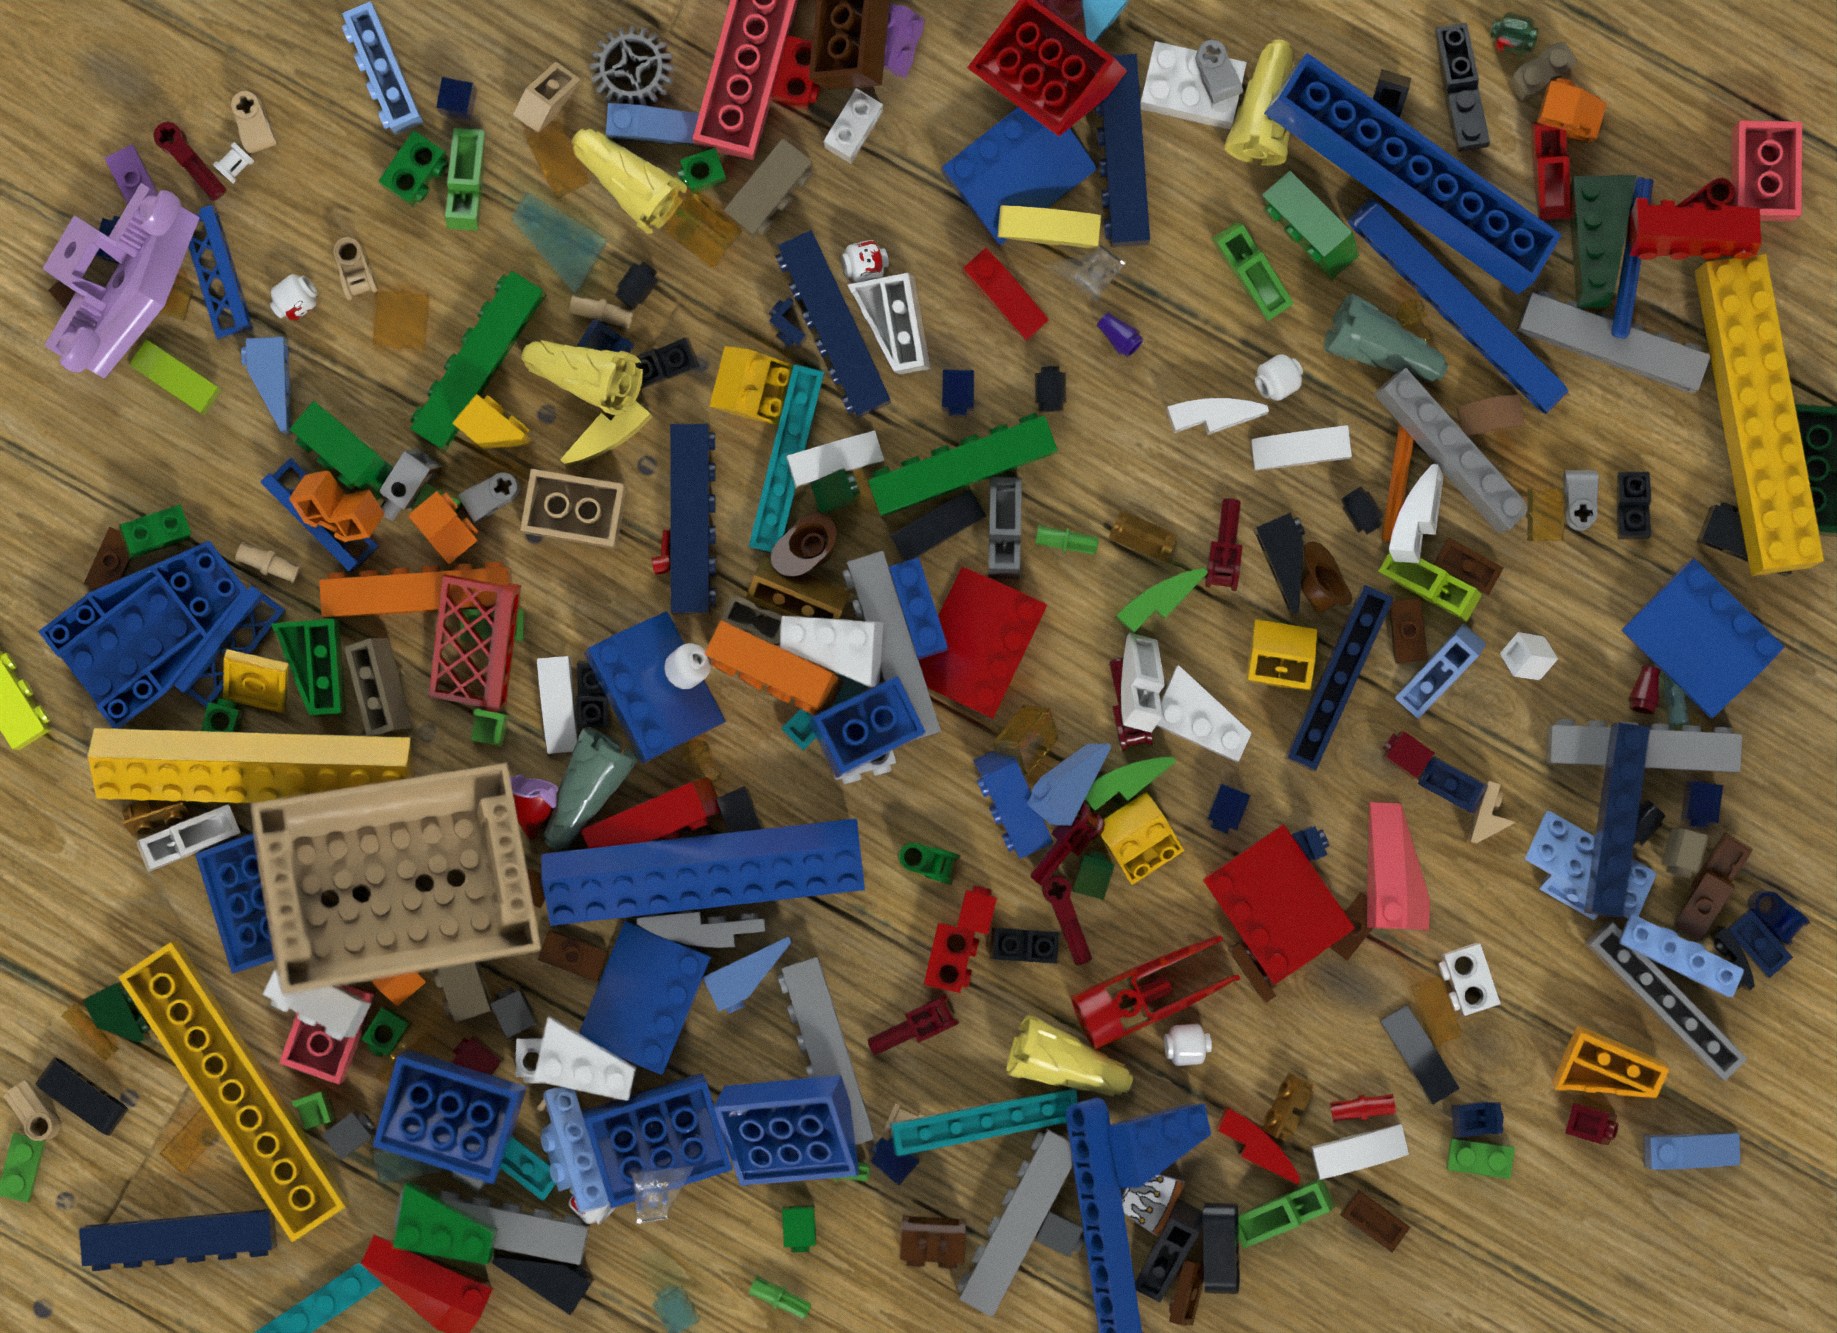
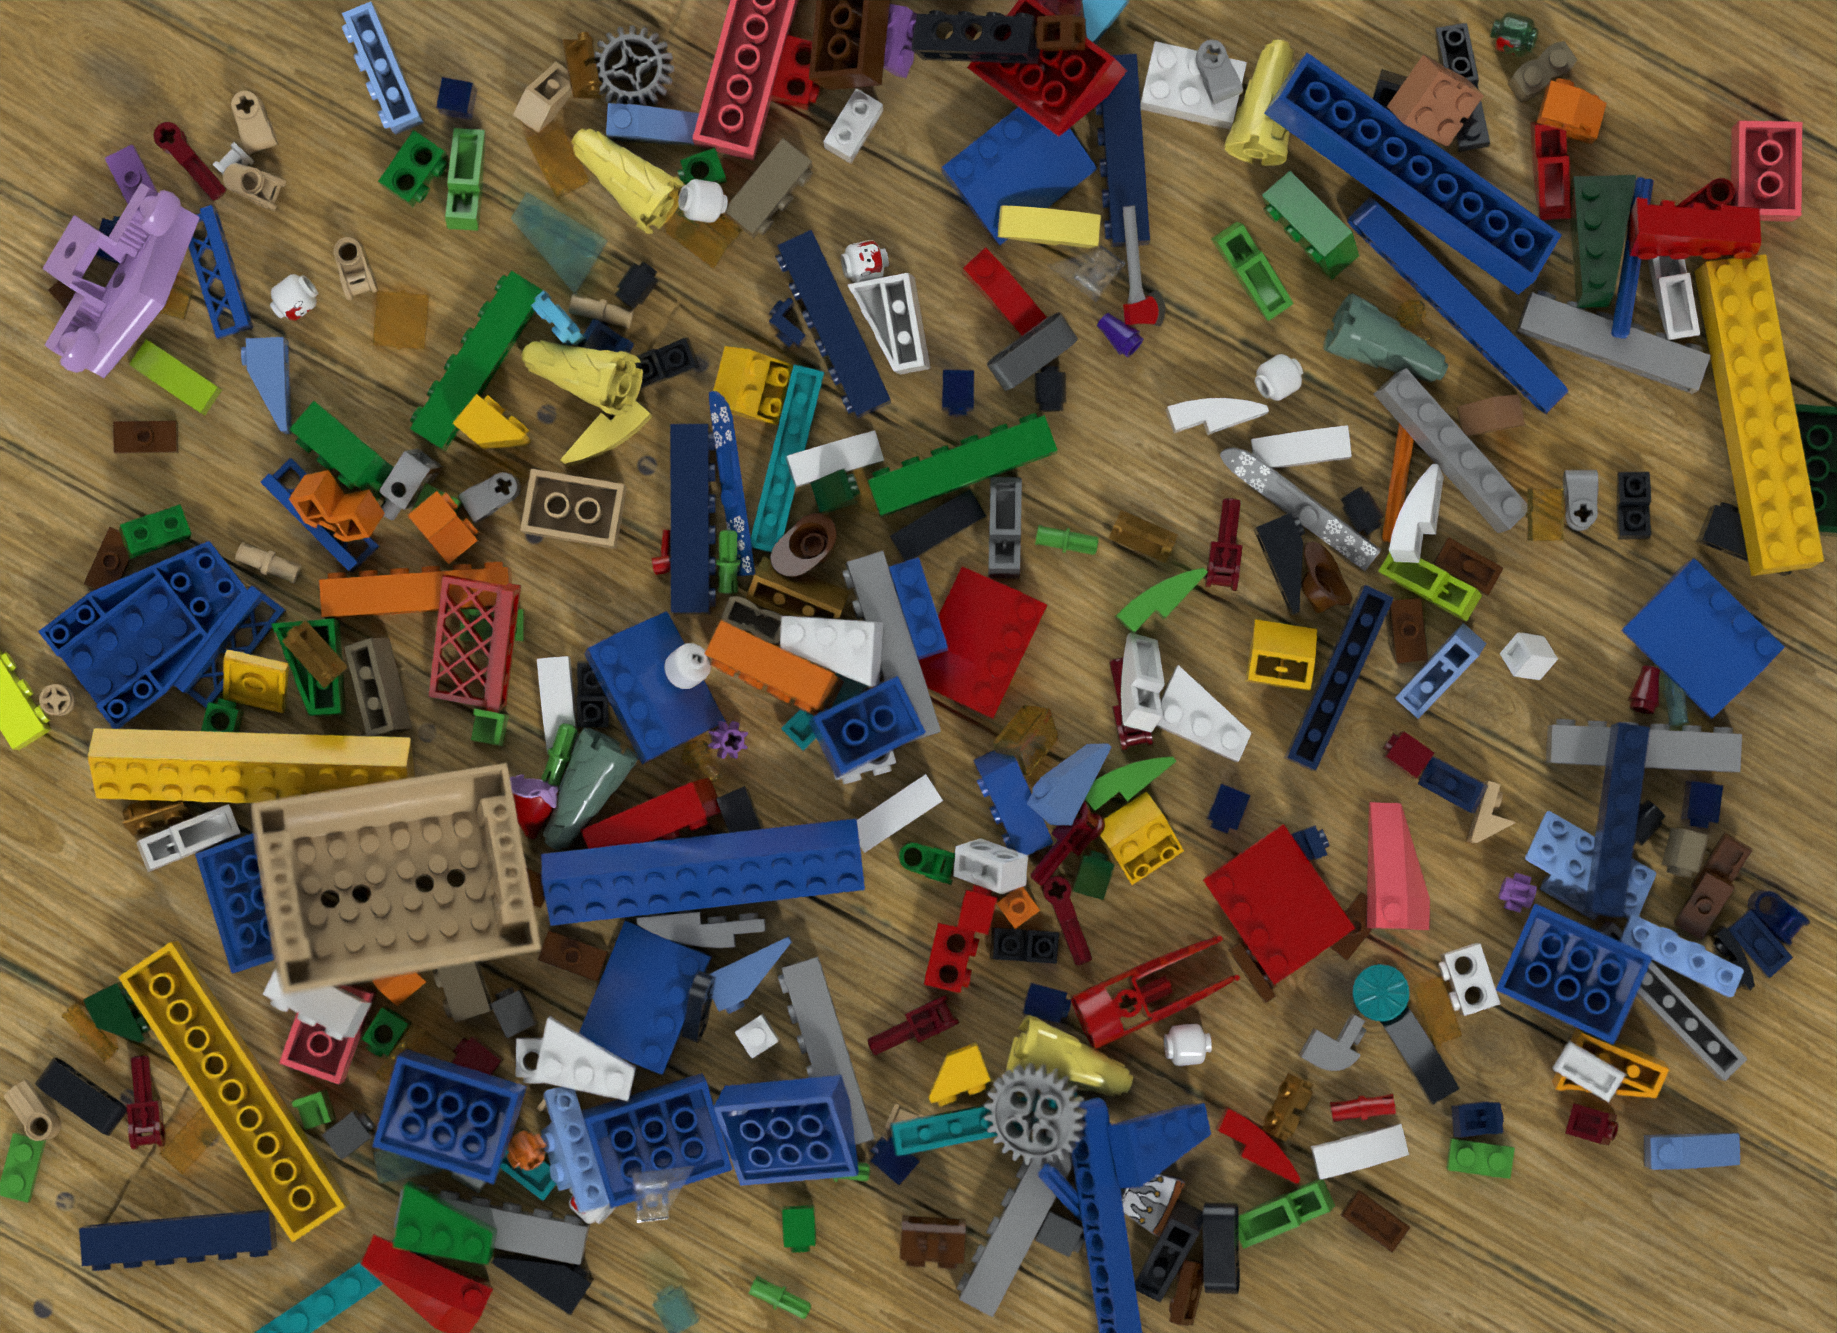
none -> tan wheel [39,684,76,716]
none -> reddish brown plate [113,420,178,454]
none -> dark red connector [127,1055,166,1150]
none -> tan piece [223,163,287,211]
none -> pearl gold hinge [282,620,348,688]
none -> orange gear [506,1131,547,1171]
none -> medium azure plate [531,290,585,346]
none -> bright green axle [541,723,577,786]
none -> pearl gold hinge [562,32,602,99]
none -> white head [678,179,727,223]
none -> black beam [682,971,716,1043]
none -> medium lavender gear [708,721,748,759]
none -> blue piece [709,391,755,576]
none -> bright green axle [716,530,741,594]
none -> white brick [735,1013,780,1059]
none -> white slope [857,774,943,853]
none -> black brick [911,10,1040,64]
none -> yellow slope [929,1042,991,1107]
none -> white brick [954,838,1028,894]
none -> light grey gear [984,1063,1087,1167]
none -> dark grey beam [987,312,1078,391]
none -> orange brick [996,886,1040,929]
none -> clear blue brick [1022,982,1071,1023]
none -> reddish brown brick [1034,14,1086,51]
none -> blue axle [1038,1164,1082,1221]
none -> piece [1123,205,1165,326]
none -> light grey piece [1220,447,1381,571]
none -> light grey brick [1298,1013,1366,1071]
none -> teal wheel [1353,964,1410,1021]
none -> nougat piece [1387,55,1484,147]
none -> blue slope [1496,904,1653,1044]
none -> medium lavender gear [1499,873,1537,912]
none -> white plate [1552,1041,1625,1102]
none -> white slope [1648,256,1700,340]

